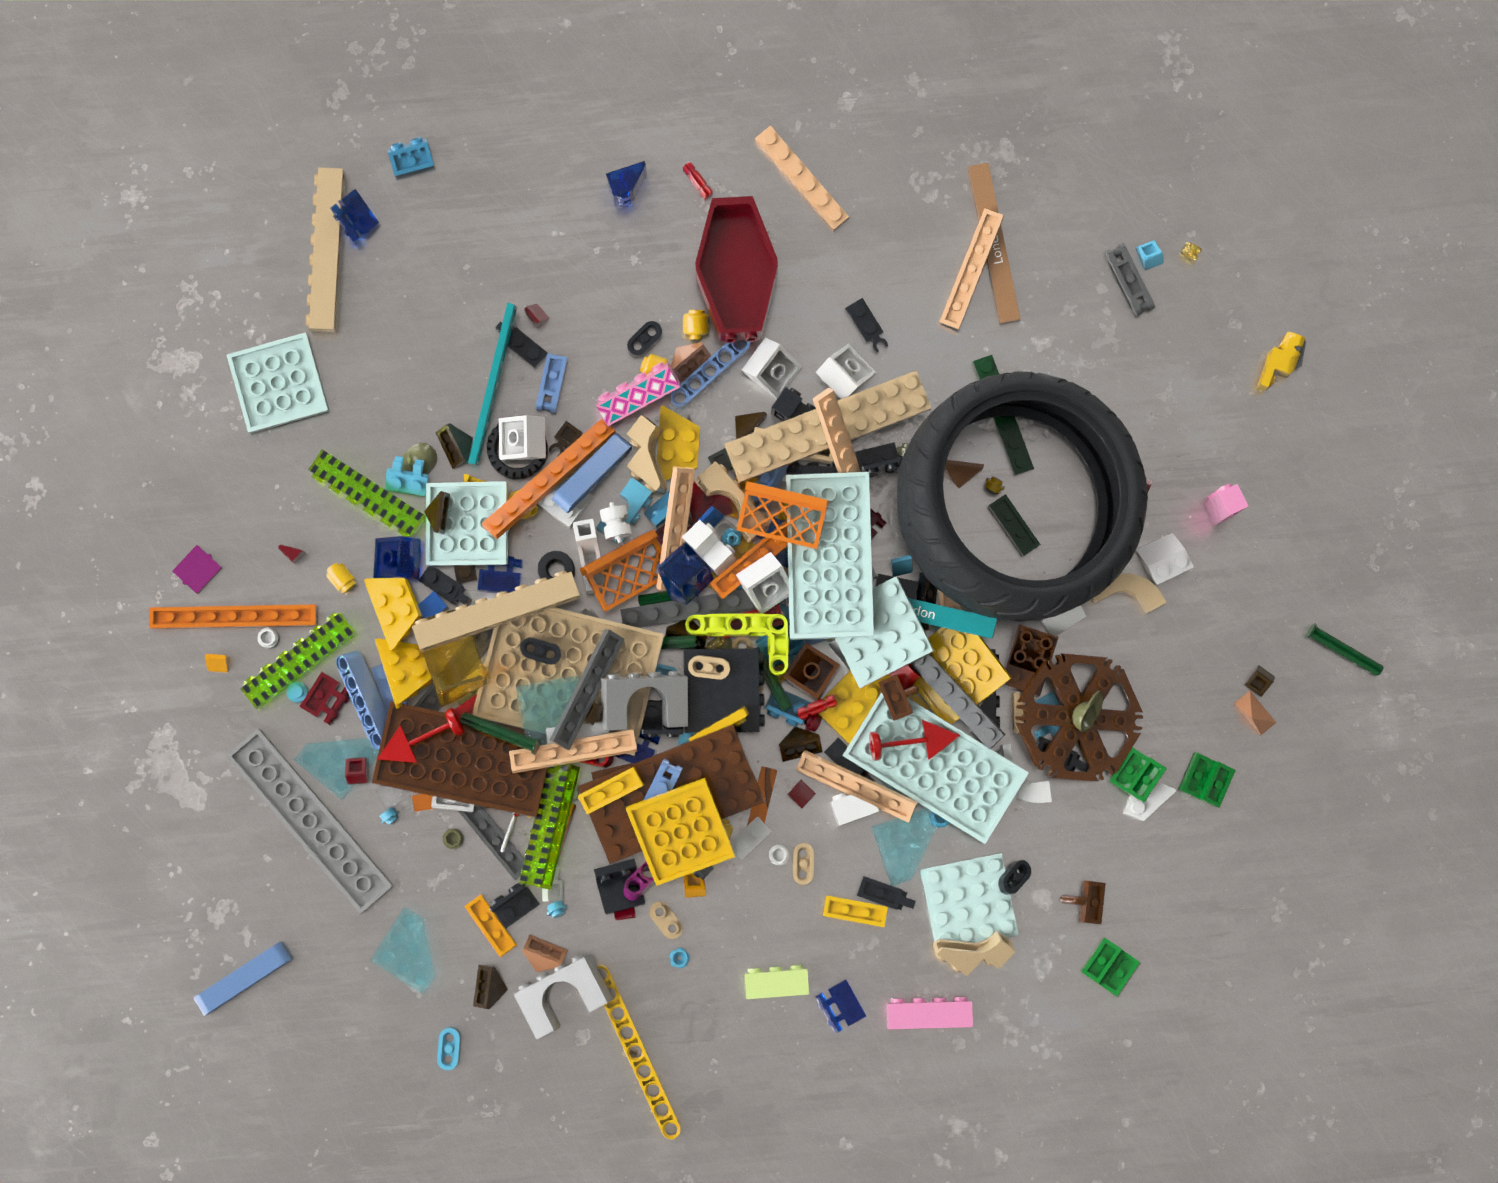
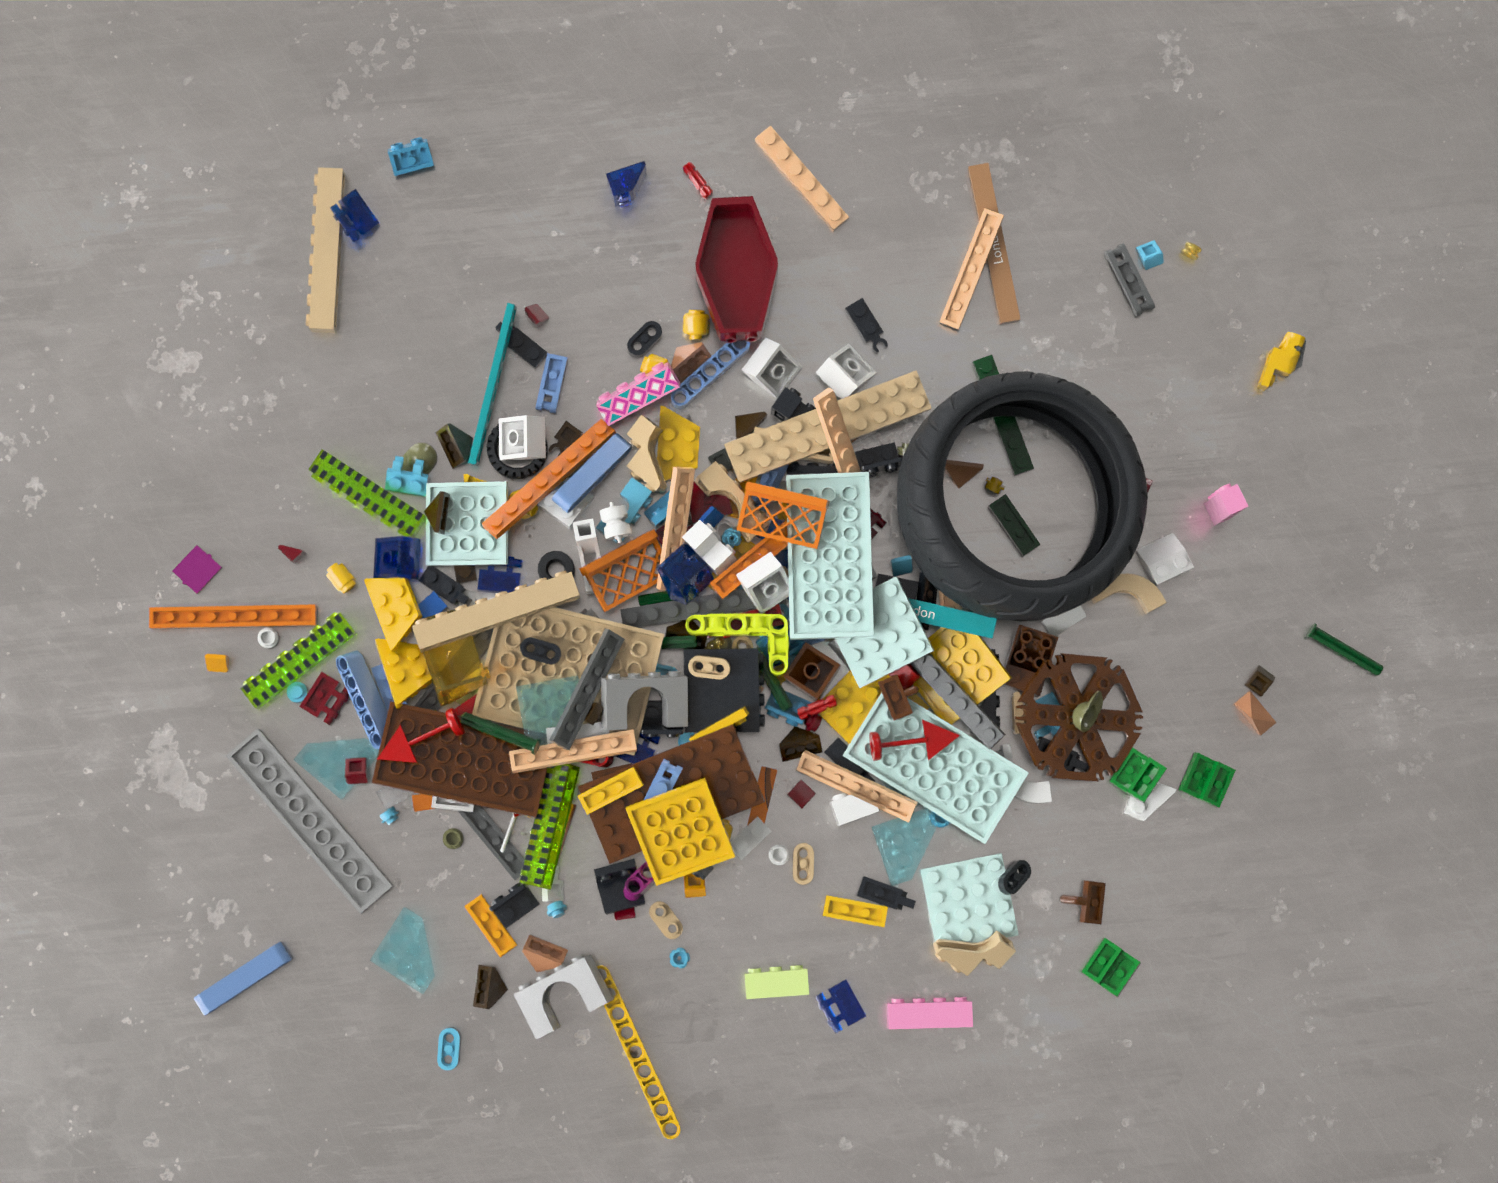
light aqua plate [227,332,329,434] -> none

